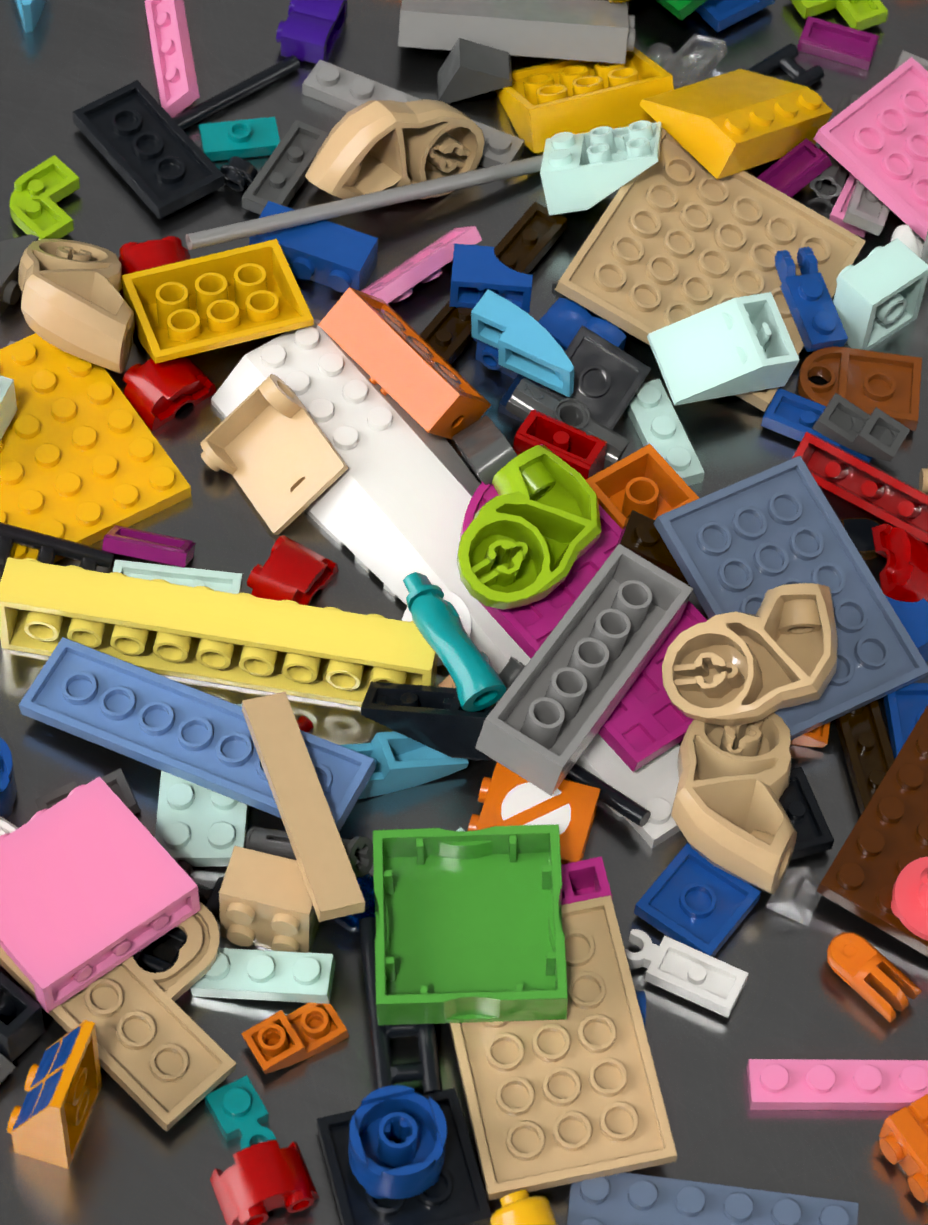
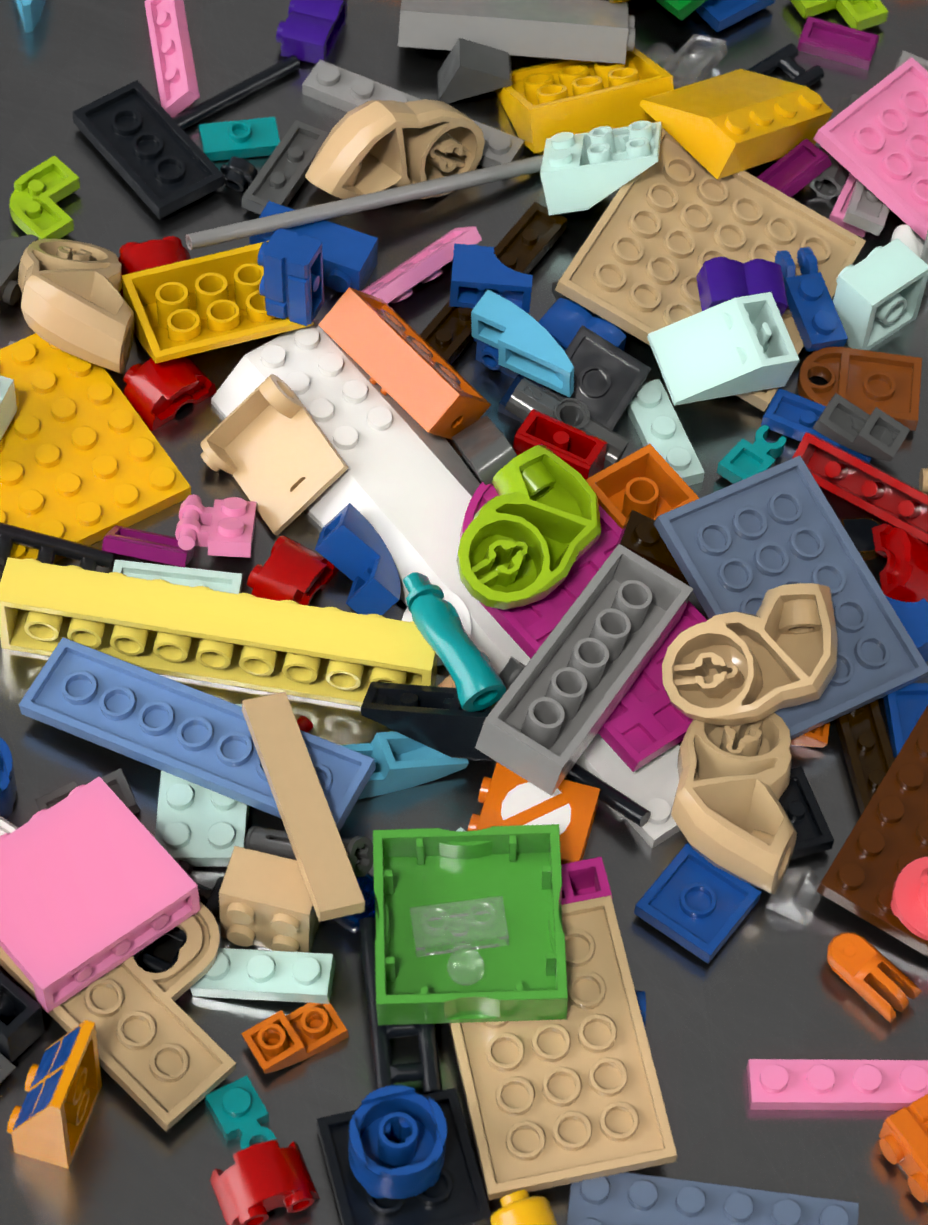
white plate [624,929,749,1018] -> none
none -> bright pink plate [175,494,257,558]
none -> blue brick [257,228,324,326]
none -> blue brick [315,503,401,616]
none -> clear plate [410,896,509,986]
none -> dark purple brick [696,257,788,317]
none -> teal plate [716,425,787,484]

